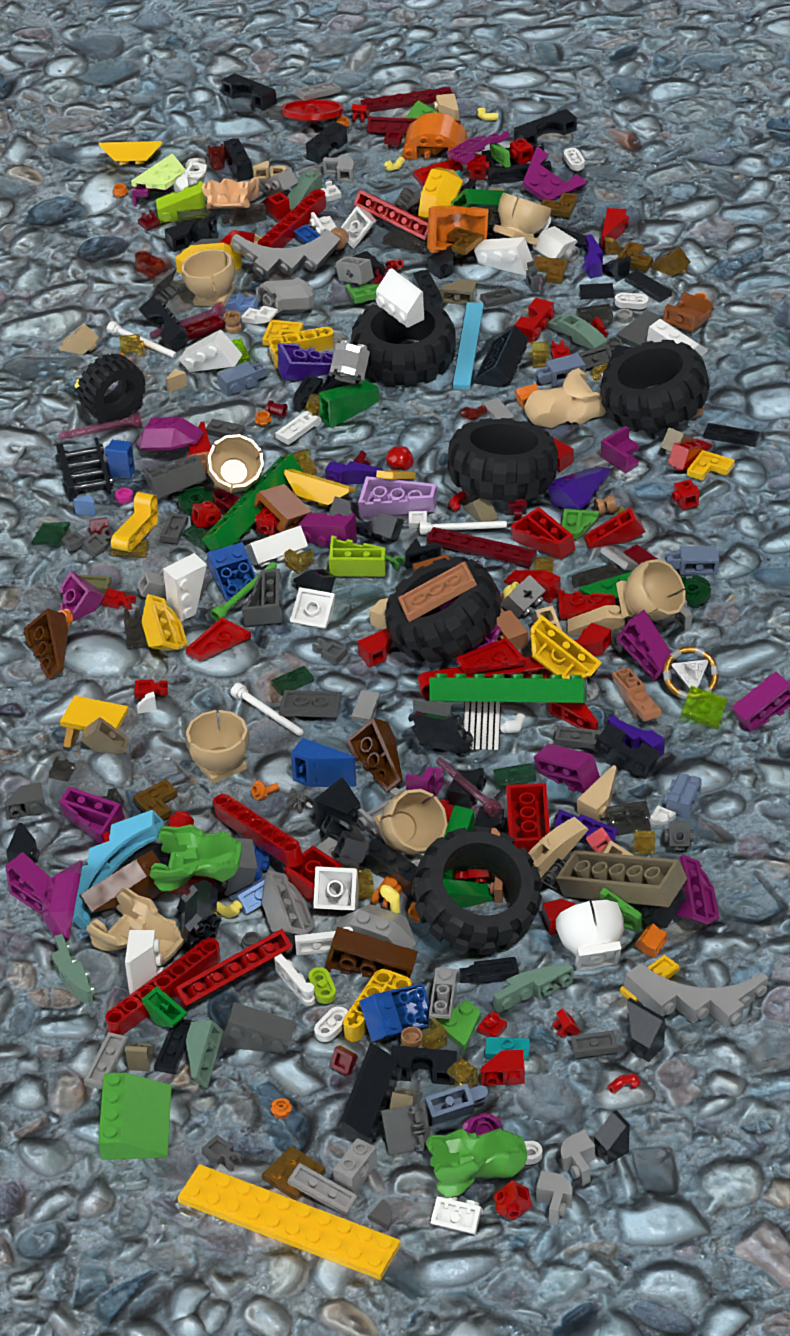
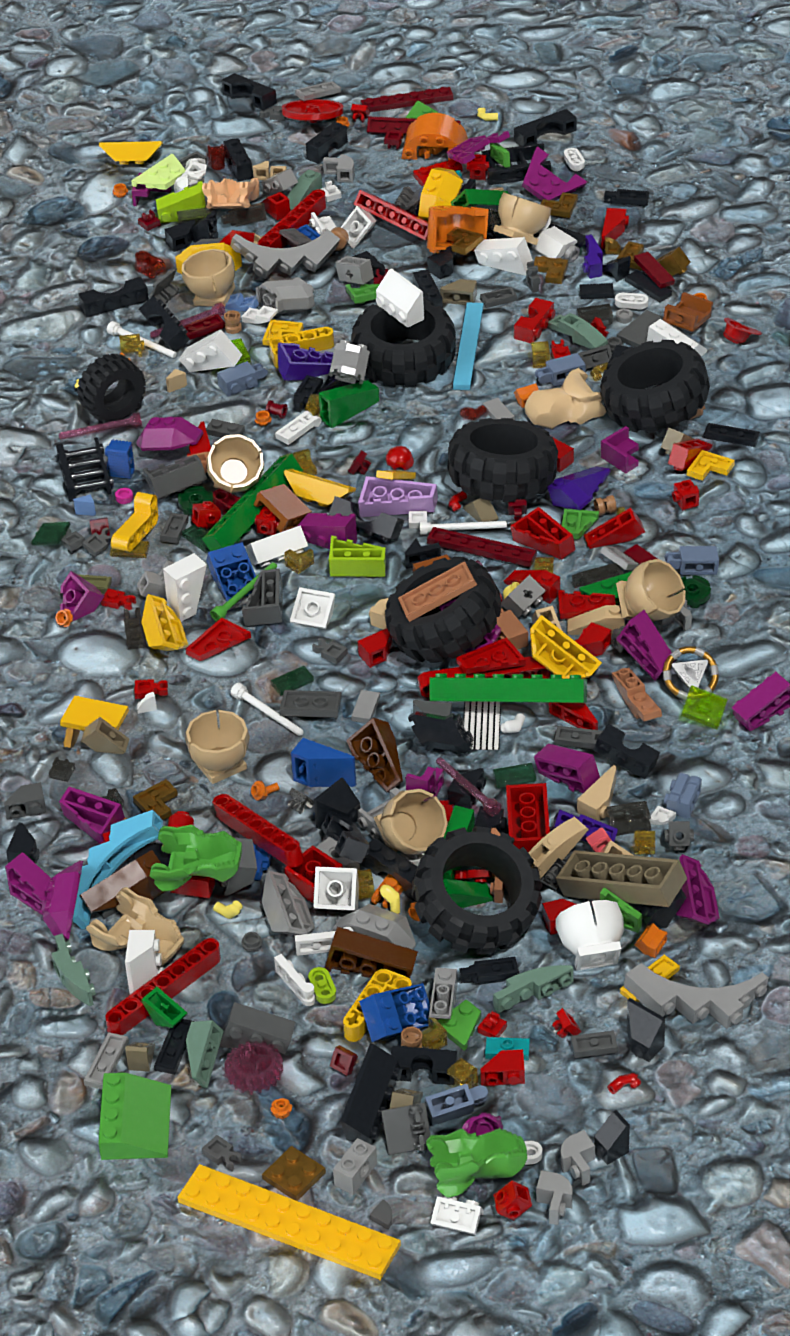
reddish brown wedge [24,608,68,680] -> none
tan slope [58,324,99,355] -> none
red brick [170,929,293,1009] -> none
black brick [177,879,222,948] -> none
light blue panel [229,877,266,914] -> none
light grey tile [287,1163,358,1216] -> none
black slope [293,569,336,593] -> none
white plate [314,1007,348,1042] -> none
dark purple slope [325,461,383,485] -> none
clear smoke hinge [383,229,427,254] -> none
light yellow arm [384,157,405,172] -> none
red arm [385,259,404,272] -> none
bright green hand [386,554,405,570] -> none
tan slope [434,94,459,121] -> none
black slope [473,326,529,388] -> none
red brick [509,138,533,164] -> none
dark purple slope [608,715,665,757] -> none
none -> black arch [78,277,149,318]
none -> clear pink gear [224,1040,284,1094]
none -> flat silver panel [279,228,313,247]
none -> black hinge [604,189,649,206]
none -> dark red tile [634,251,675,289]
none -> red piece [723,318,762,344]

